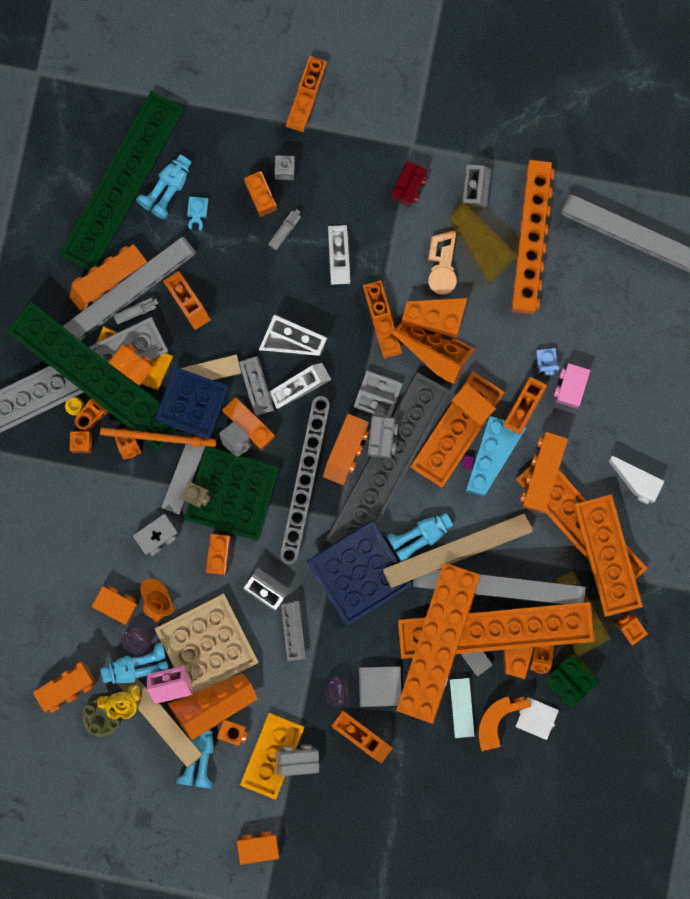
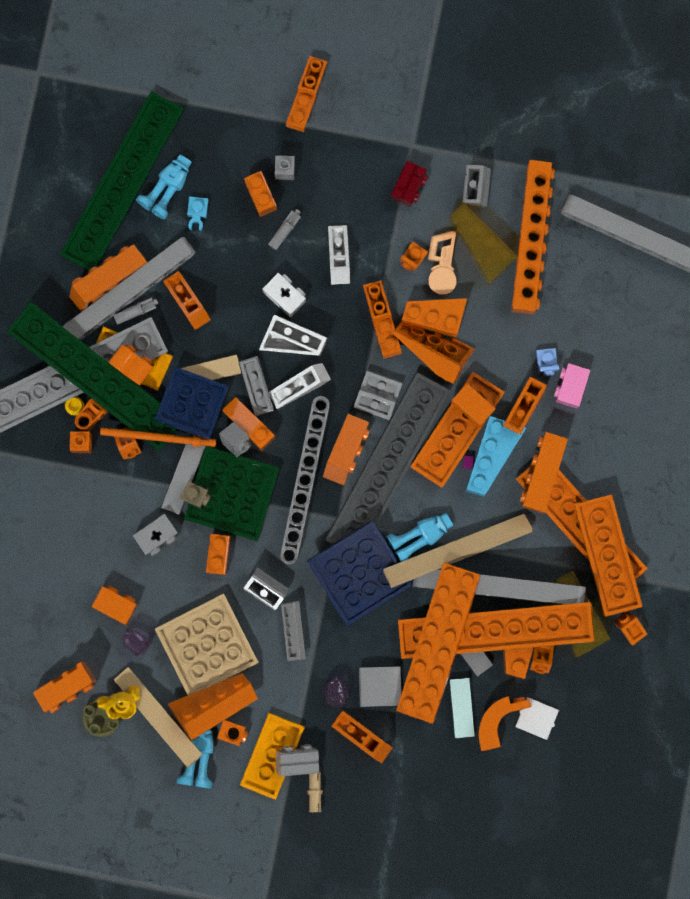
medium azure piece [100,643,169,684] -> none
orange piece [140,578,174,622] -> none
bright pink brick [147,666,192,704] -> none
orange brick [237,831,280,865] -> none
light grey brick [368,416,398,459] -> none
dark green plate [544,652,601,708] -> none
white slope [608,456,664,504] -> none
none -> white brick [262,273,306,318]
none -> tan pin [307,773,323,812]
none -> orange bracket [400,242,428,272]

